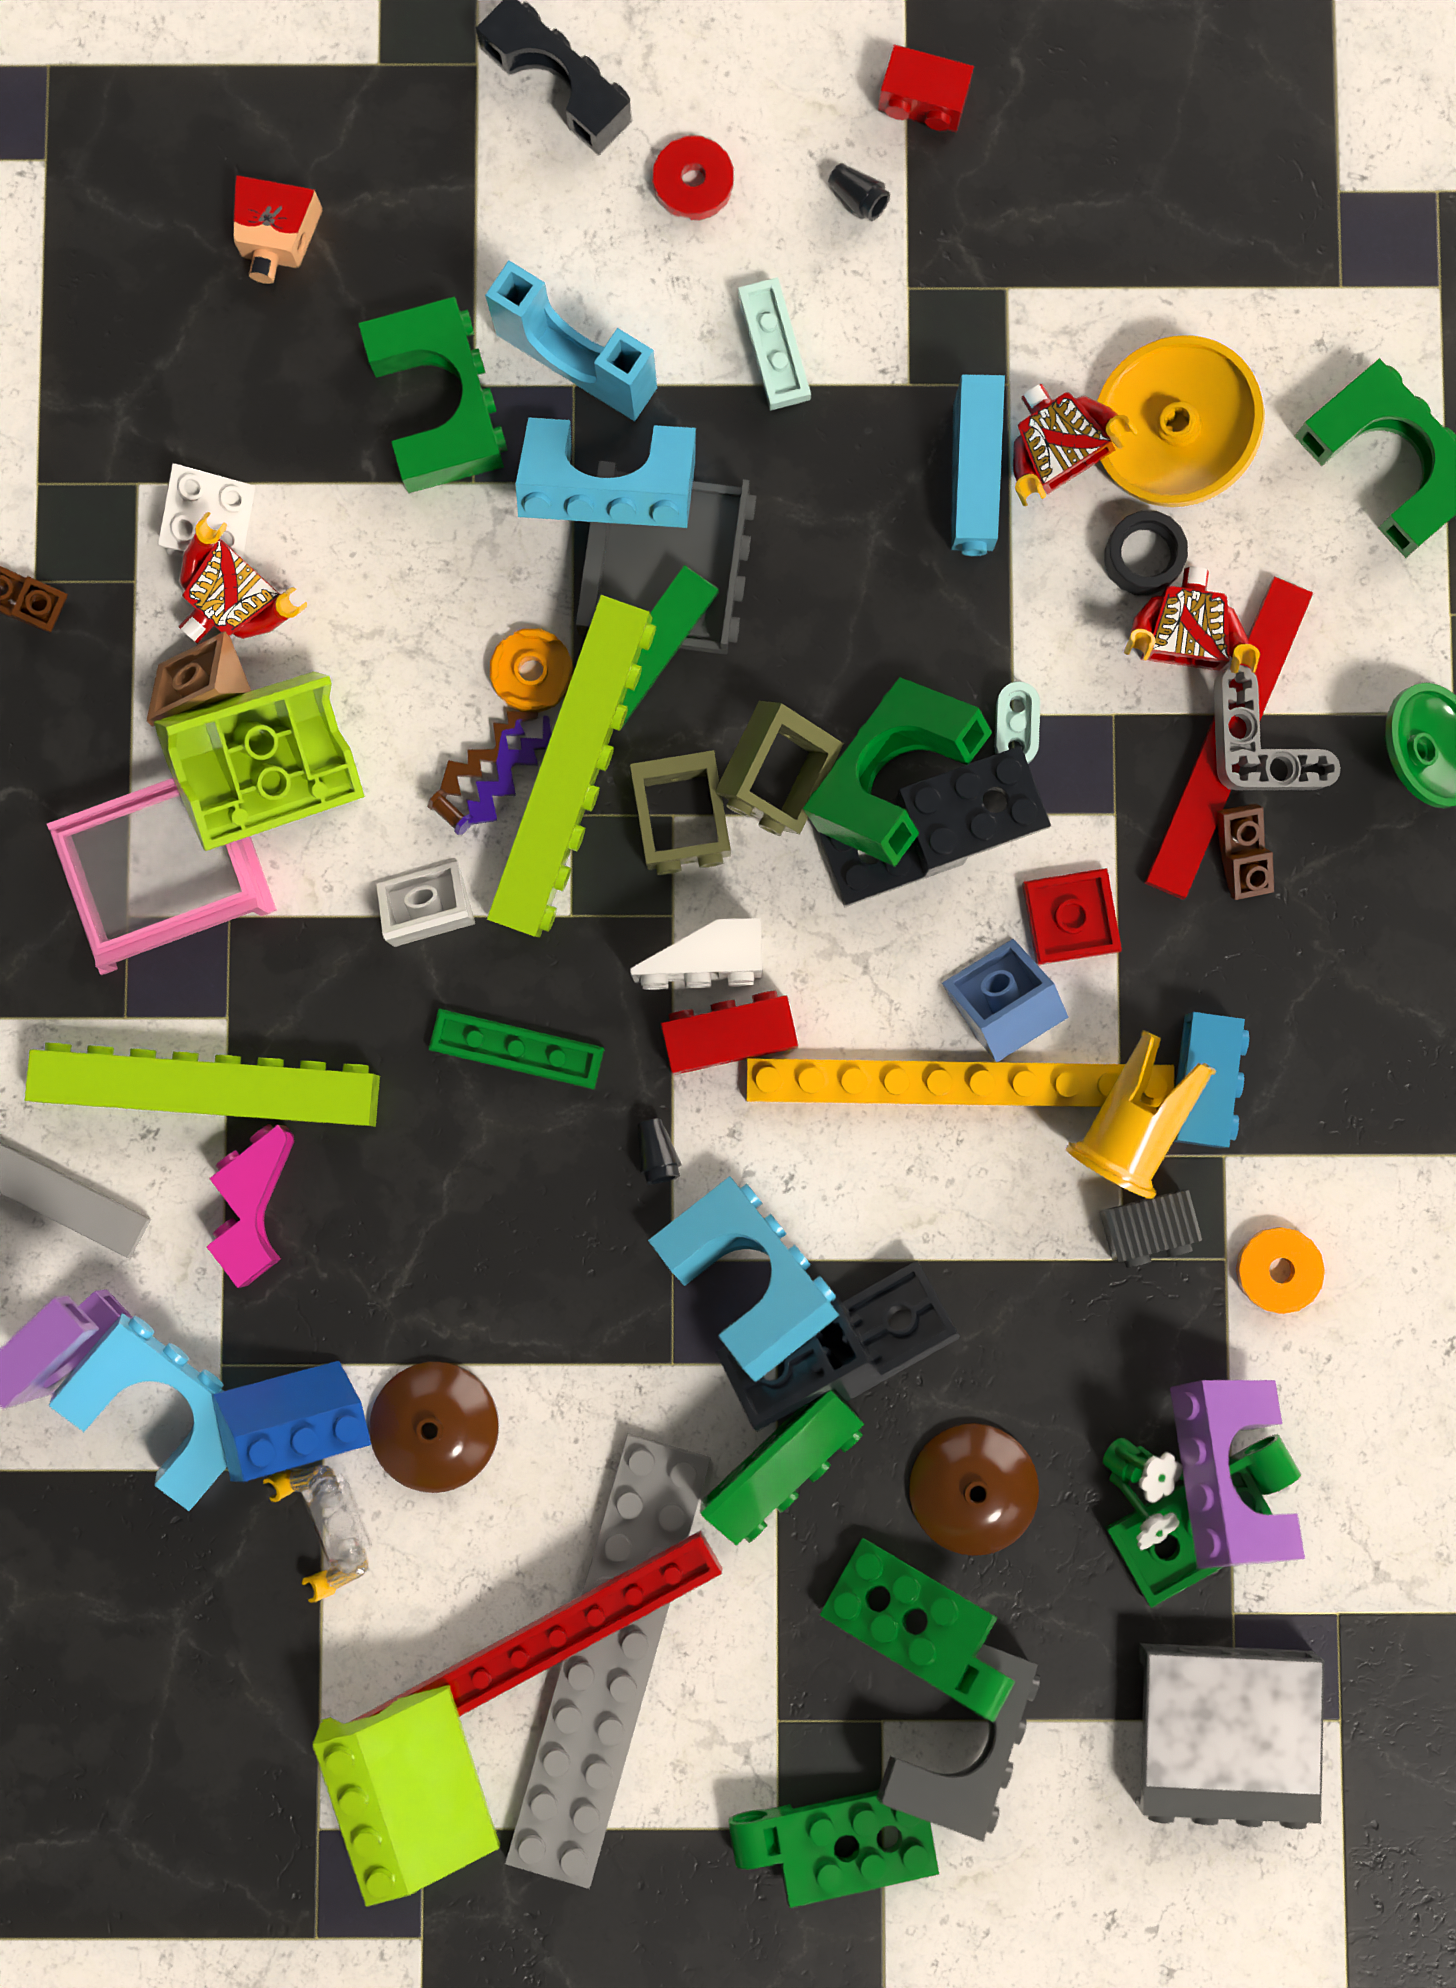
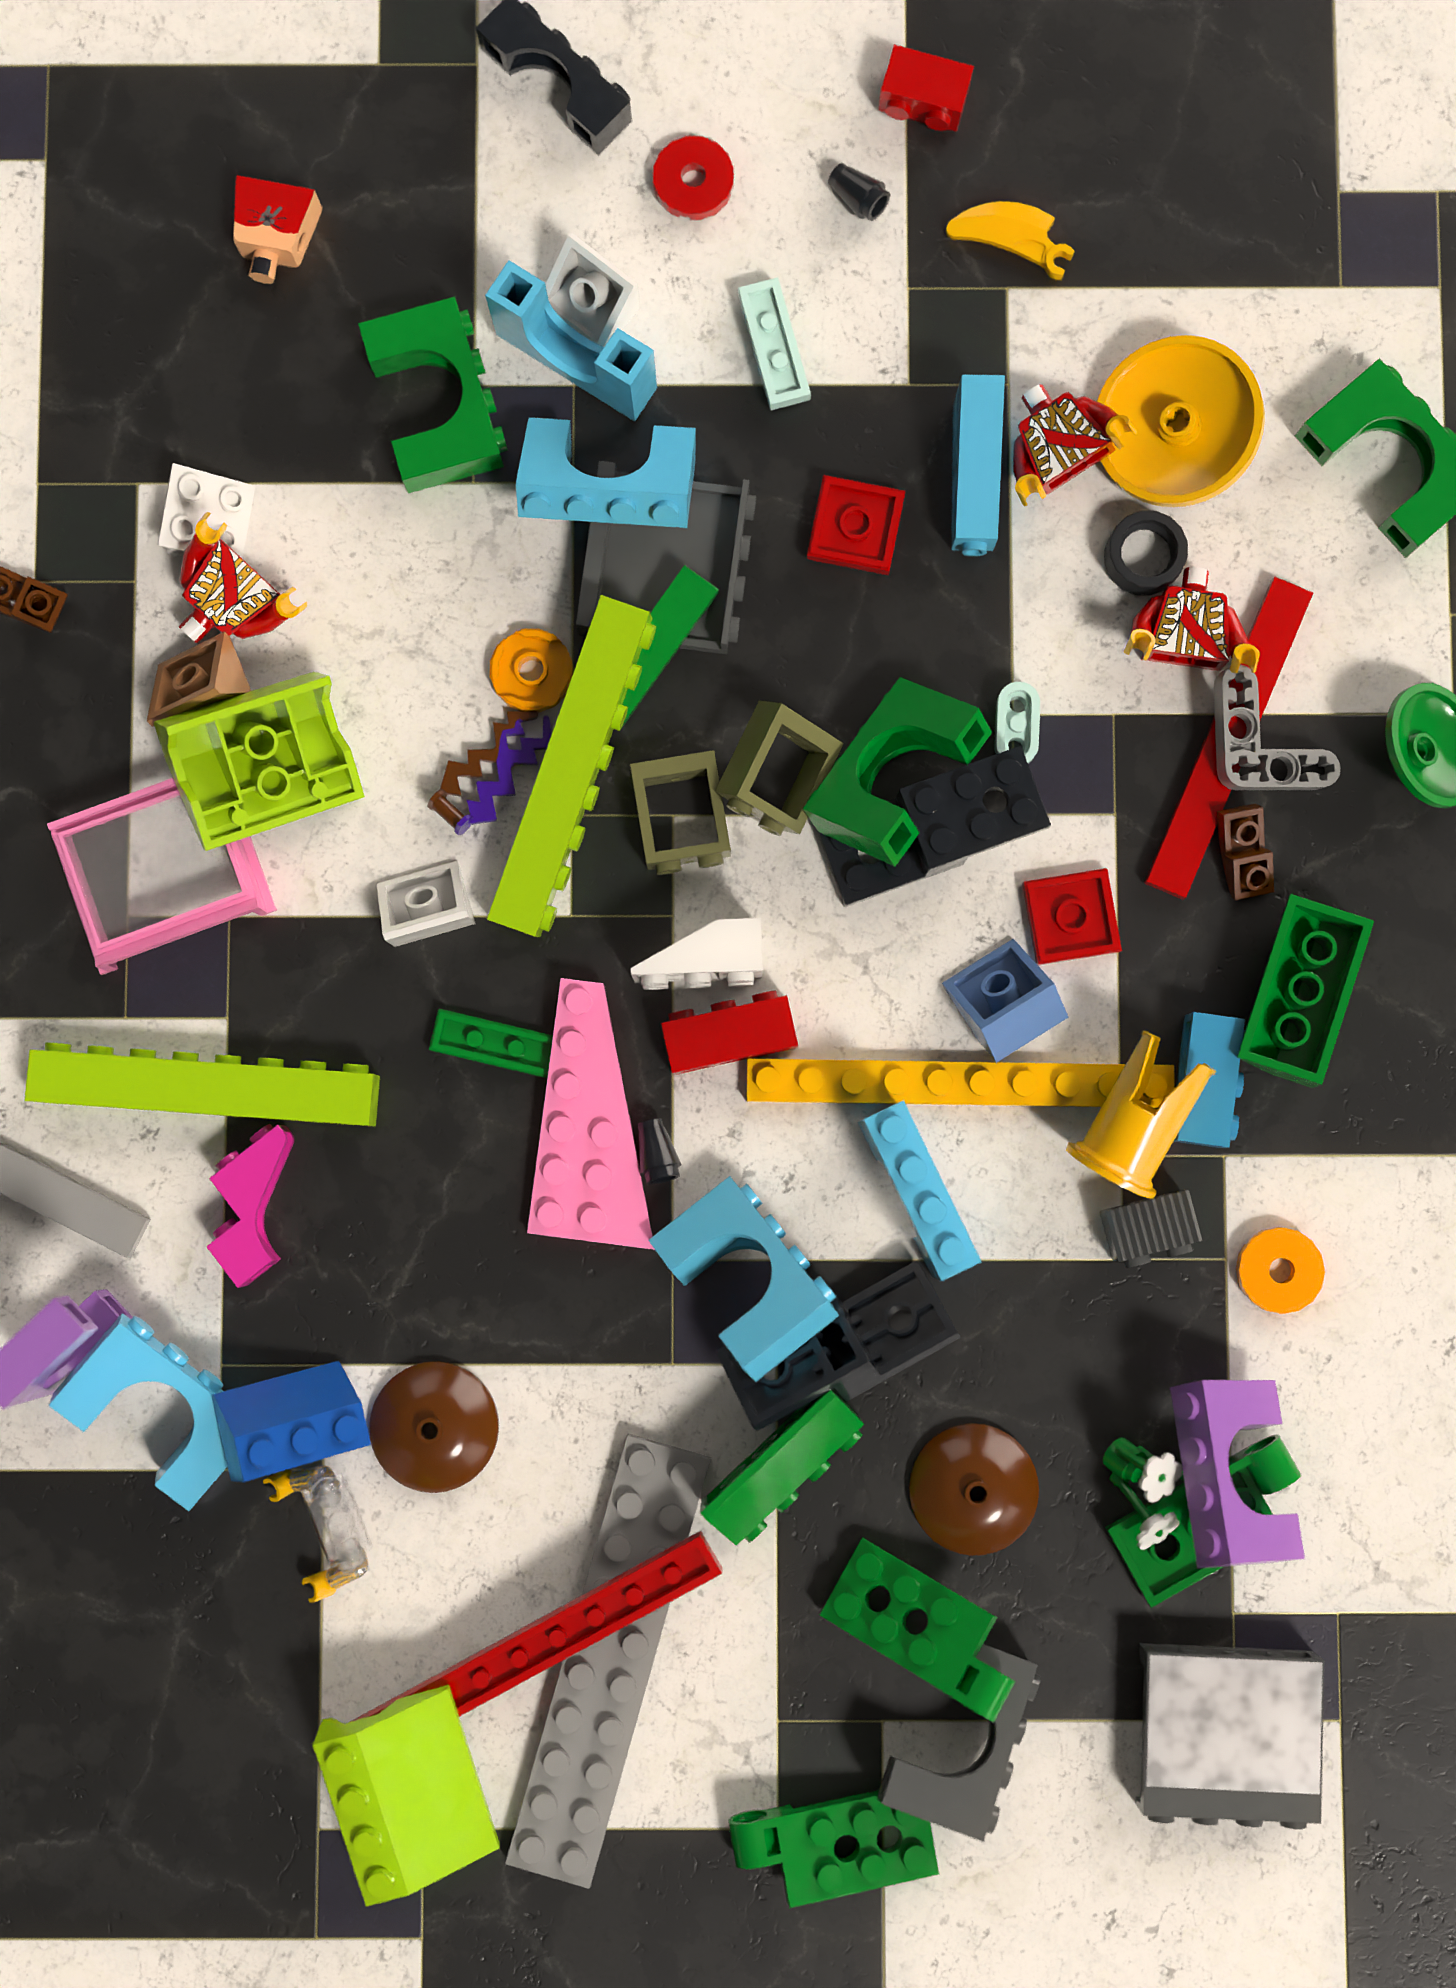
none -> bright pink wing [527,978,655,1250]
none -> white slope [545,233,640,347]
none -> red plate [807,475,905,575]
none -> medium azure arch [858,1100,982,1281]
none -> yellow piece [946,201,1074,280]
none -> green slope [1236,894,1374,1088]

